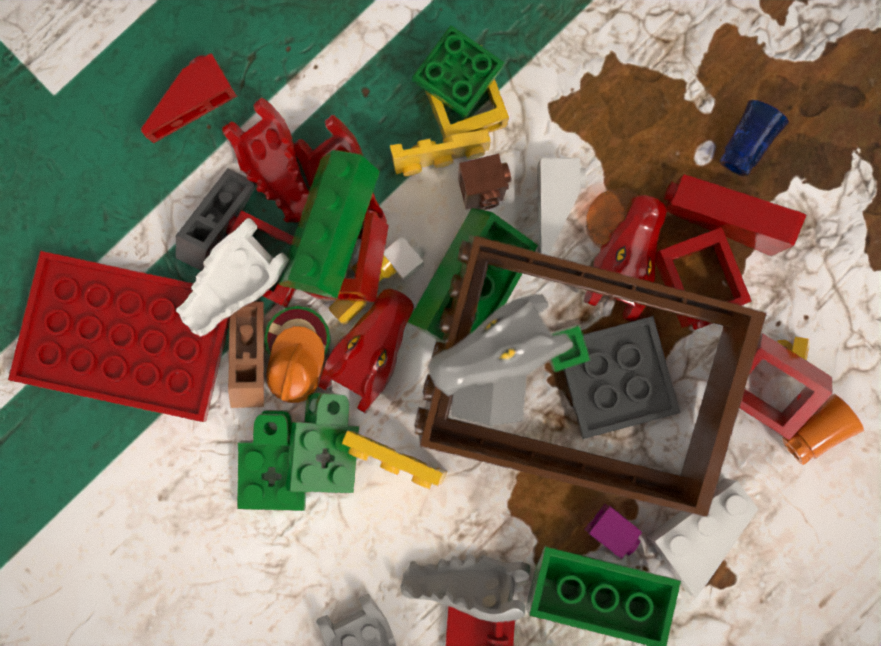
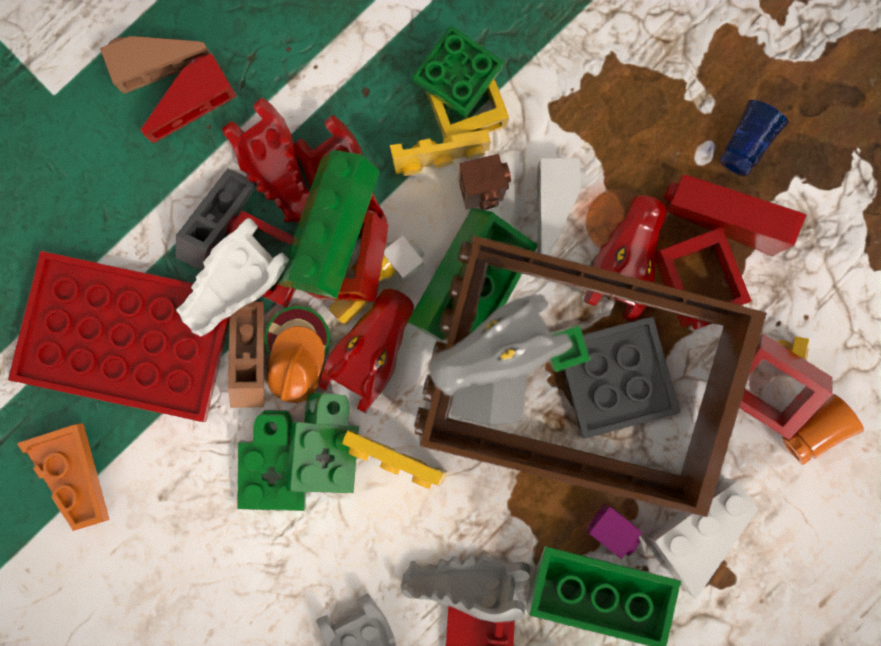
none -> orange wing [17,423,110,531]
none -> nougat slope [100,36,210,94]

